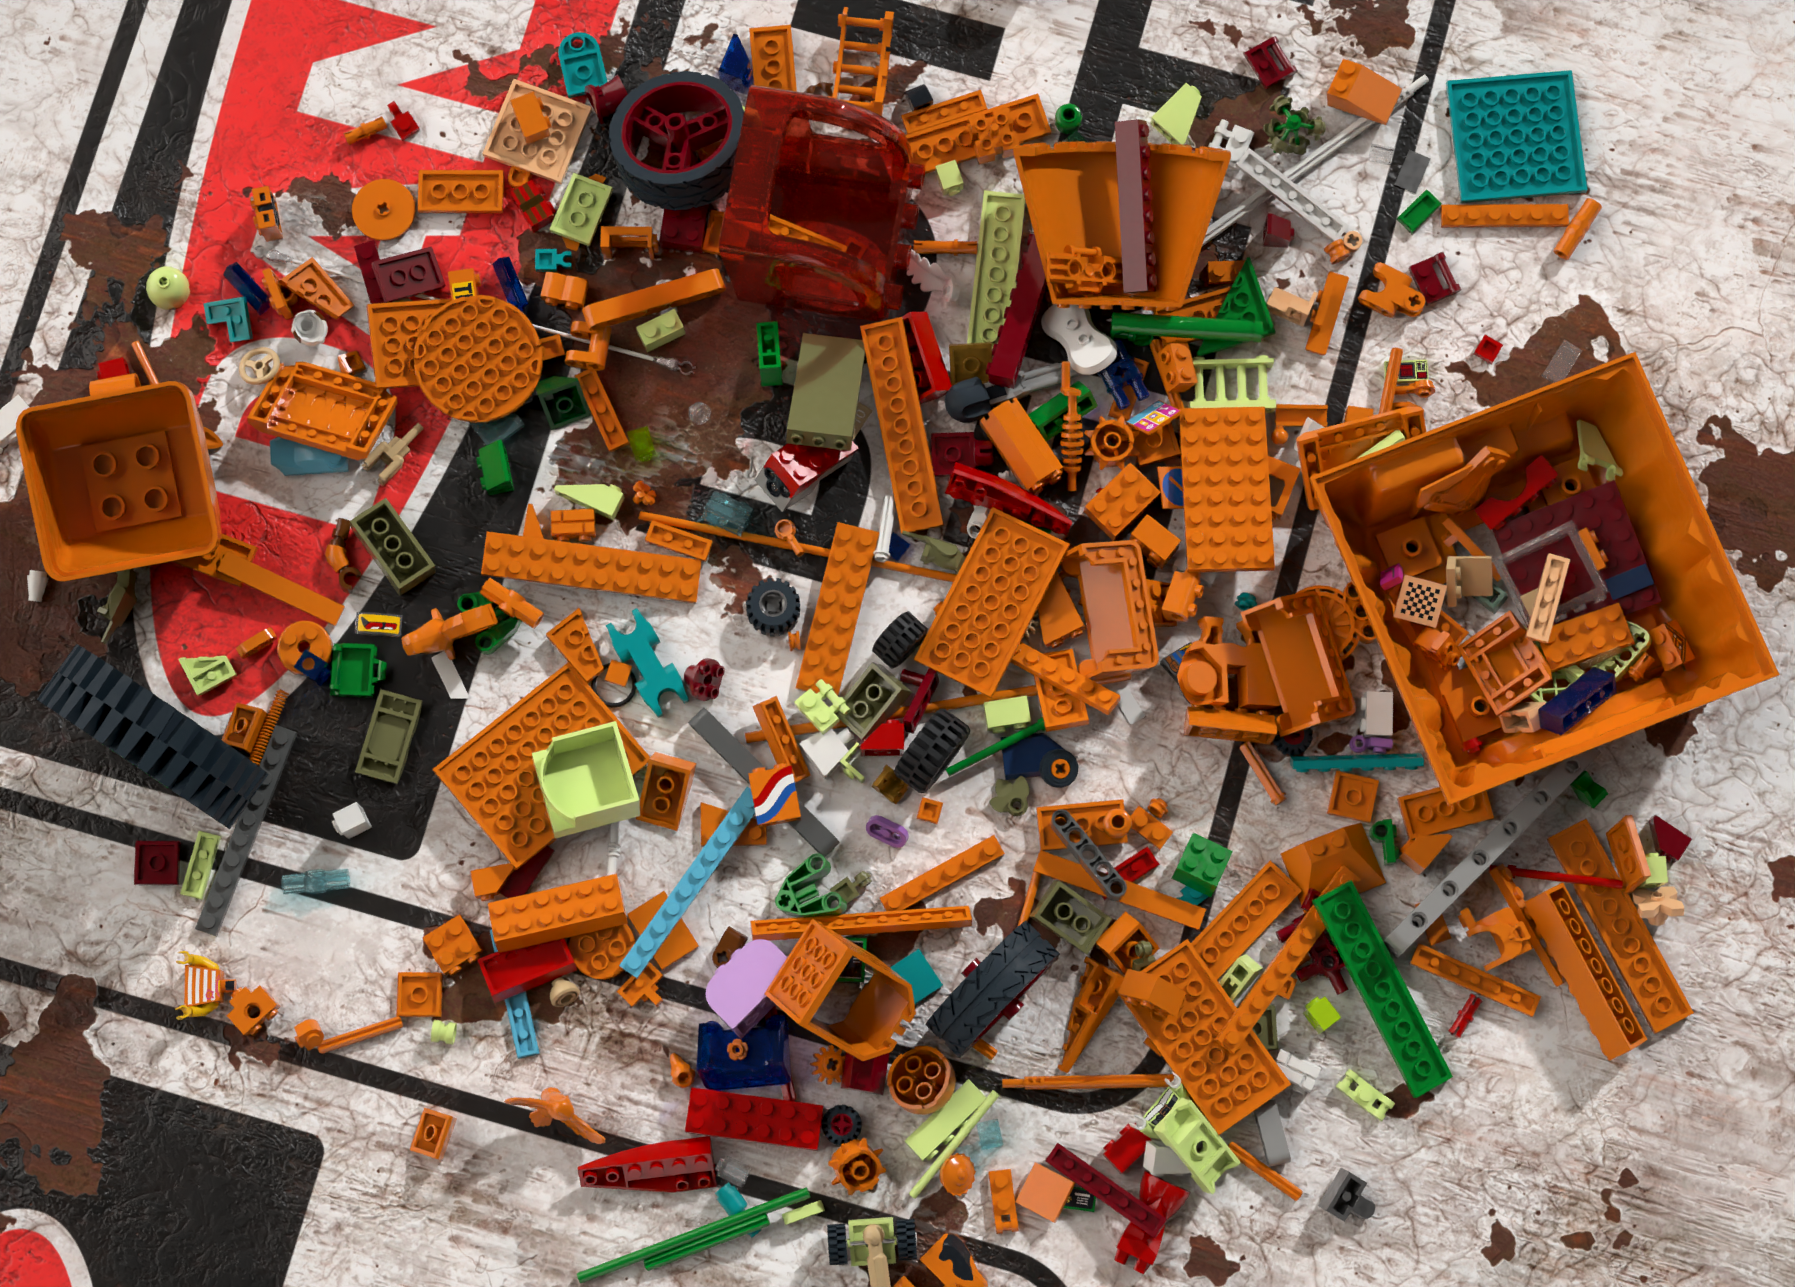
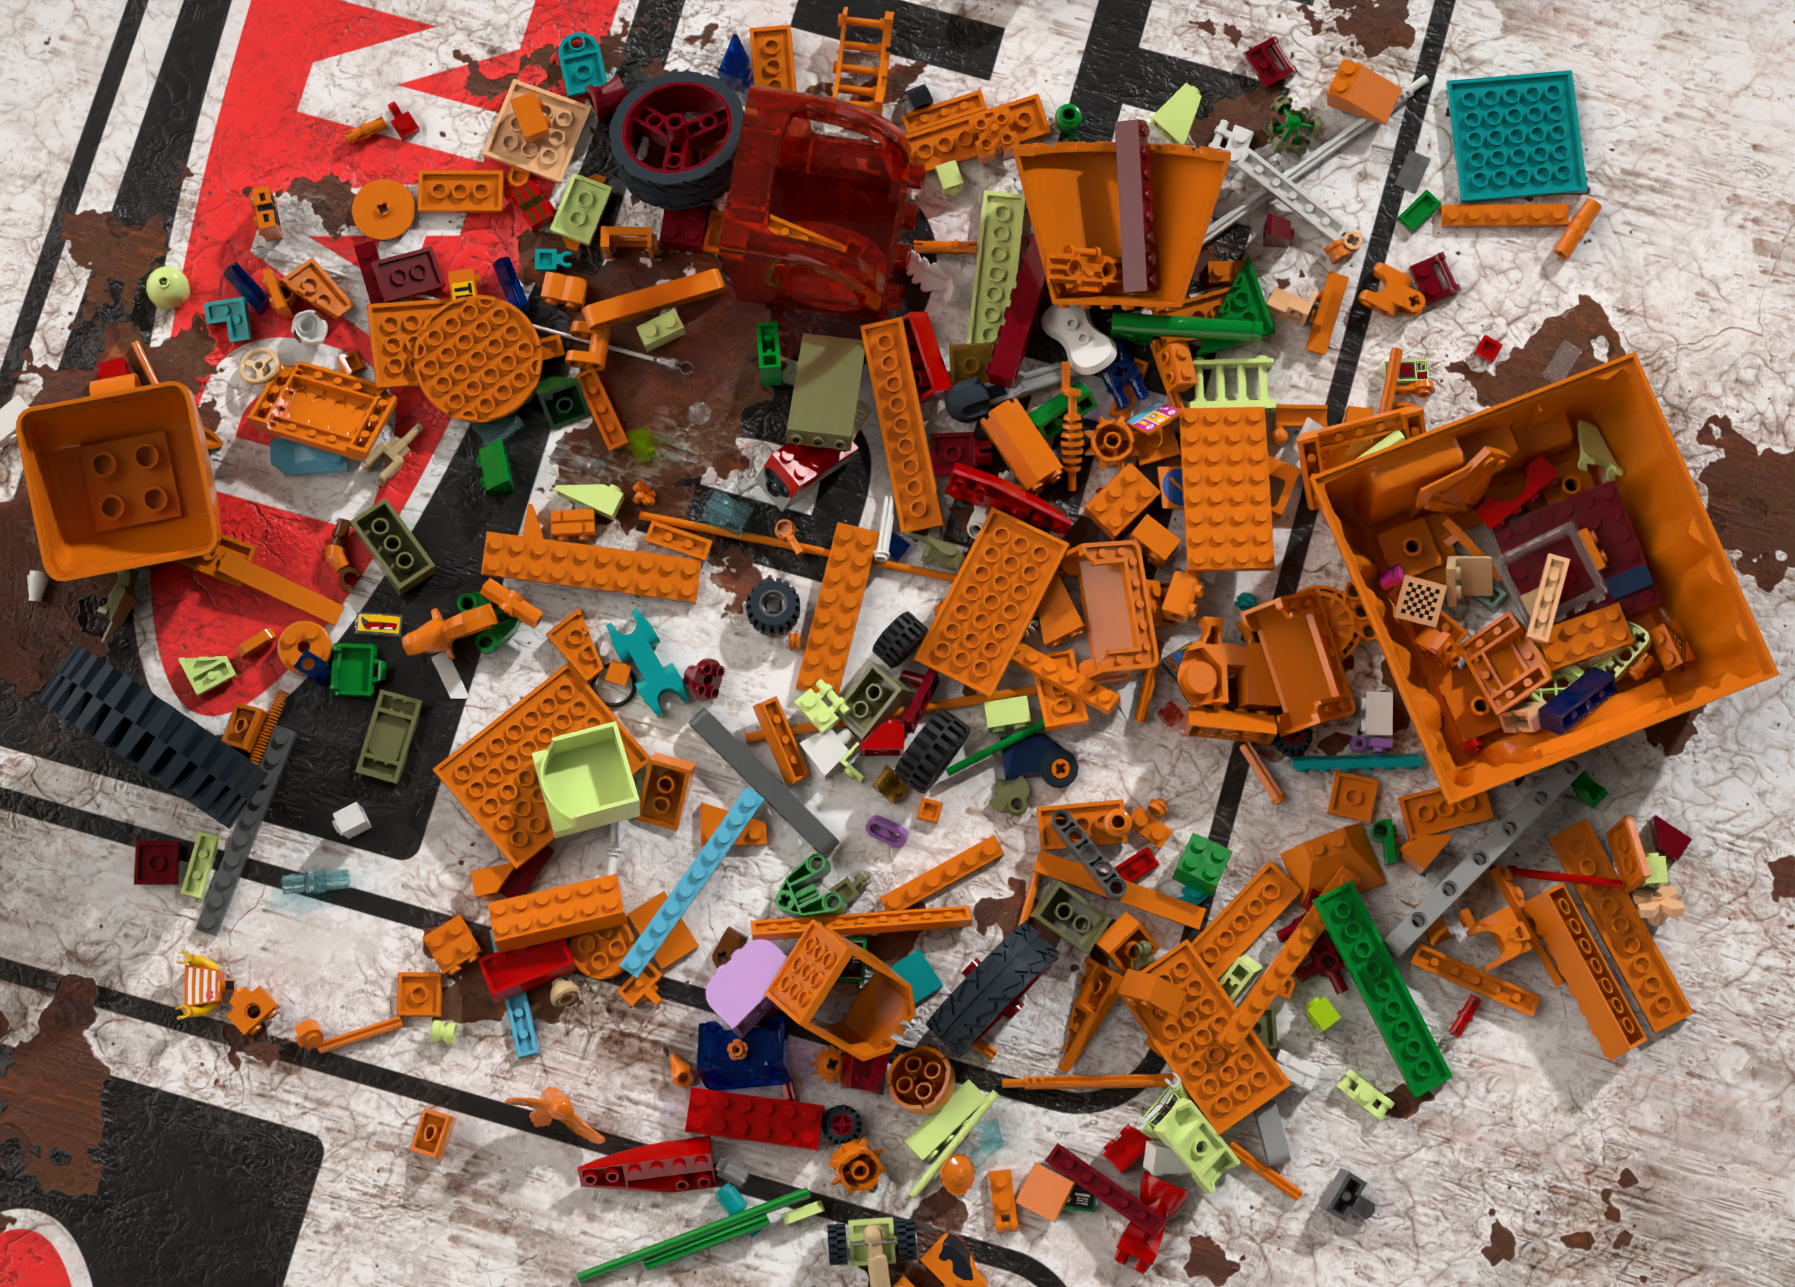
panel [748,763,802,828] -> none
none -> orange axle [1134,640,1164,723]
none -> clear red wheel [1156,700,1184,728]

